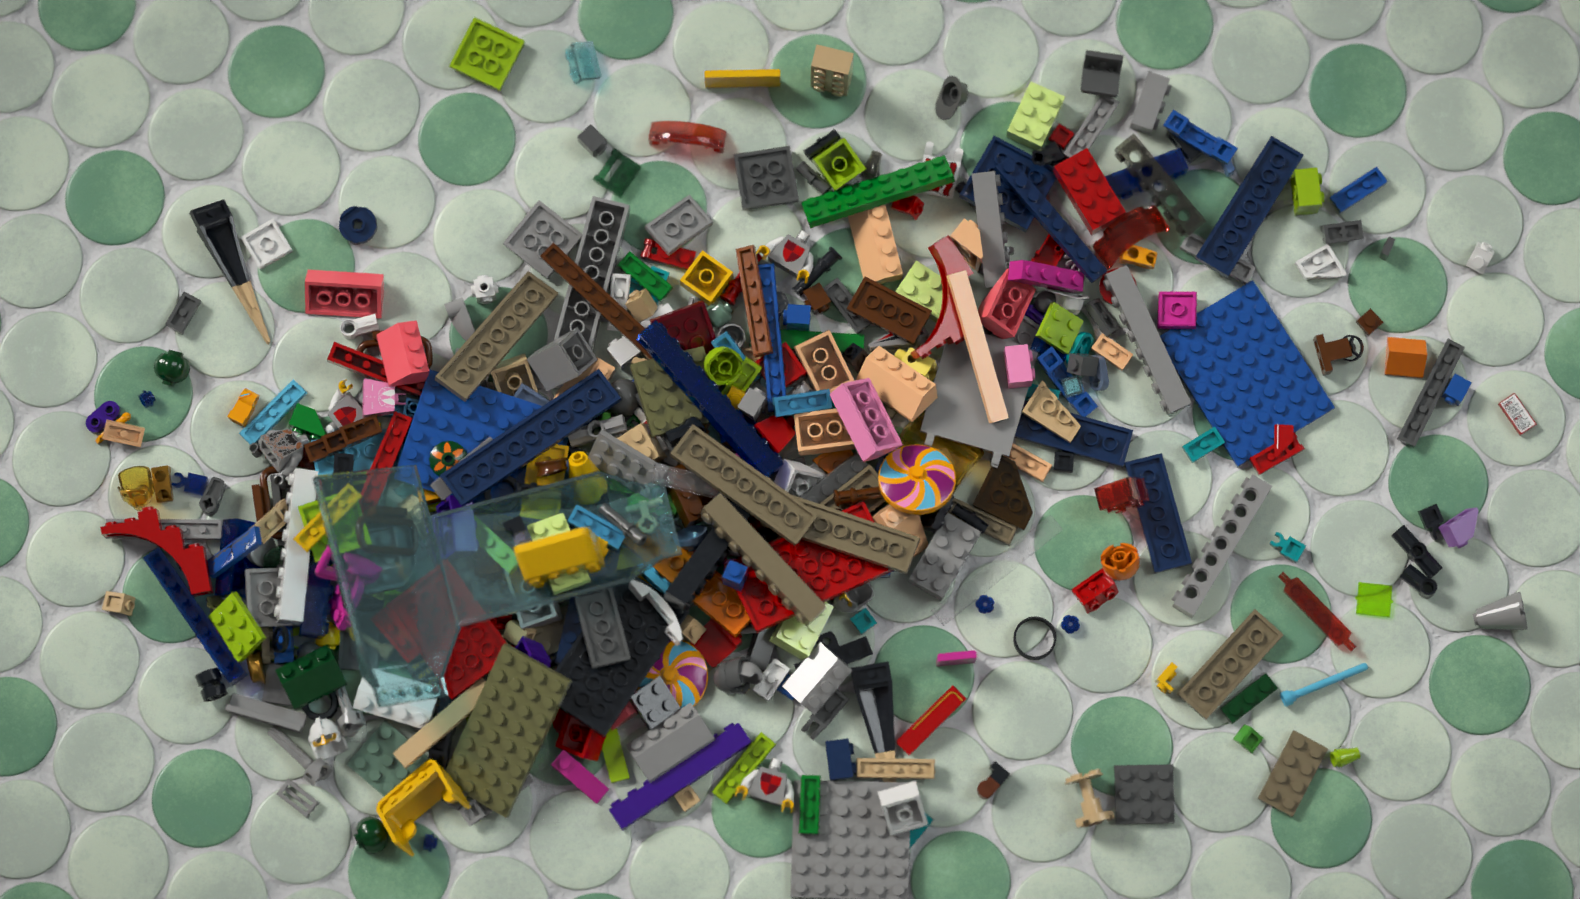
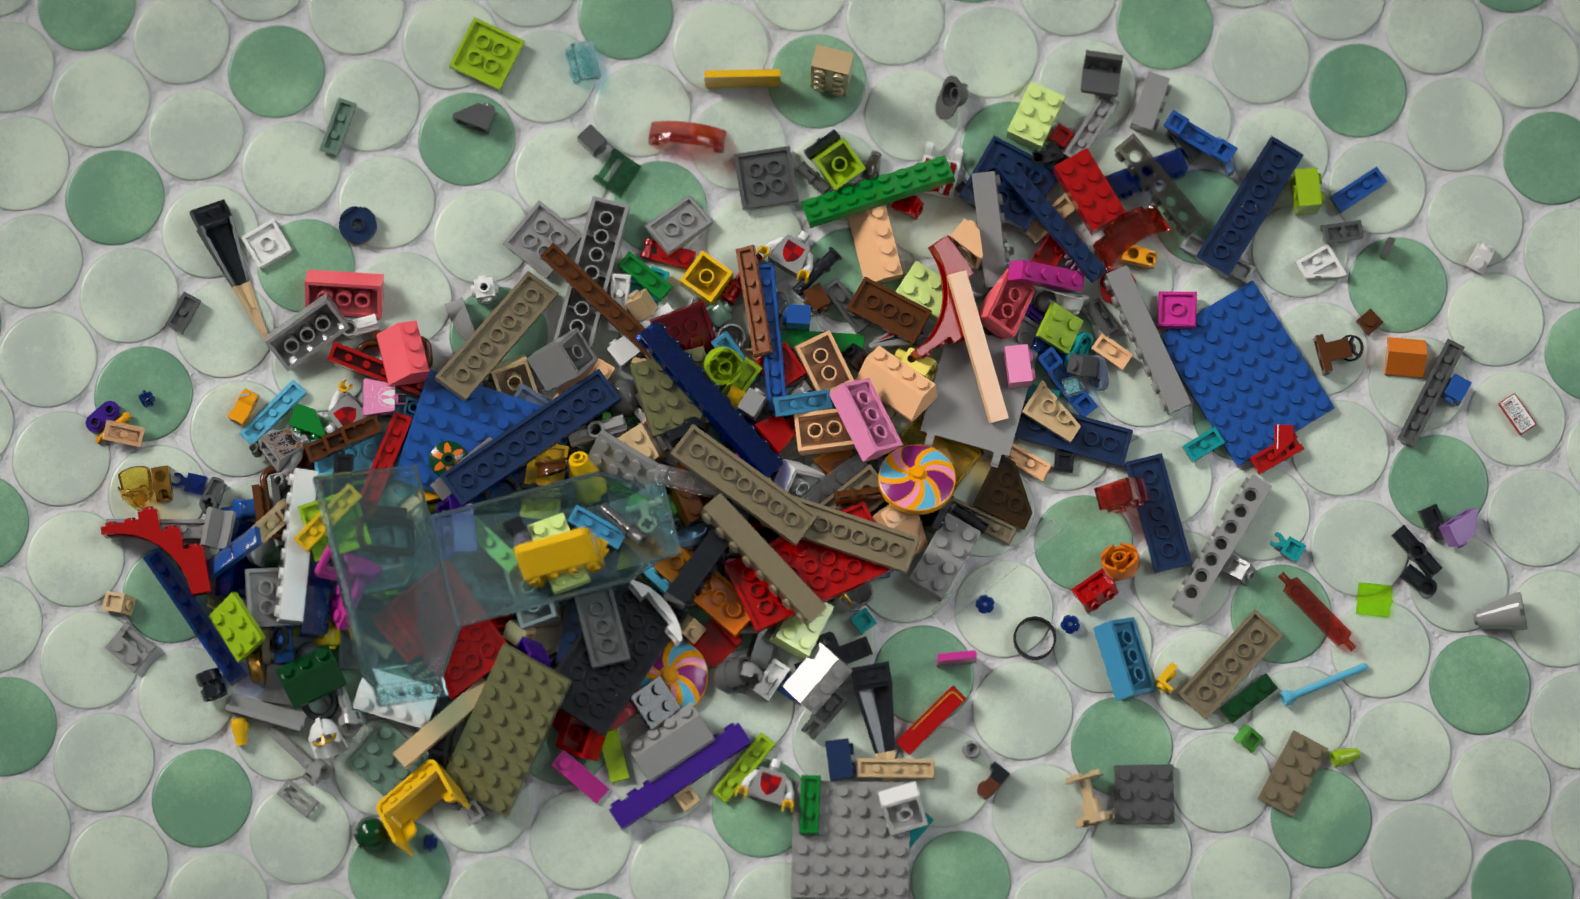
dark green plant [154,350,190,386] -> none
blue brick [722,560,749,592] -> none
none -> light grey plate [104,621,157,673]
none -> light grey panel [200,507,236,549]
none -> blue piece [221,499,256,521]
none -> yellow cone [230,717,249,746]
none -> light grey slope [265,293,350,372]
none -> sand green plate [319,98,357,157]
none -> dark grey slope [452,103,497,135]
none -> light grey plate [962,740,981,760]
none -> white hair [969,268,988,299]
none -> tan plate [1023,193,1076,245]
none -> dark azure slope [1093,617,1157,701]
none -> light grey bracket [1222,555,1256,586]

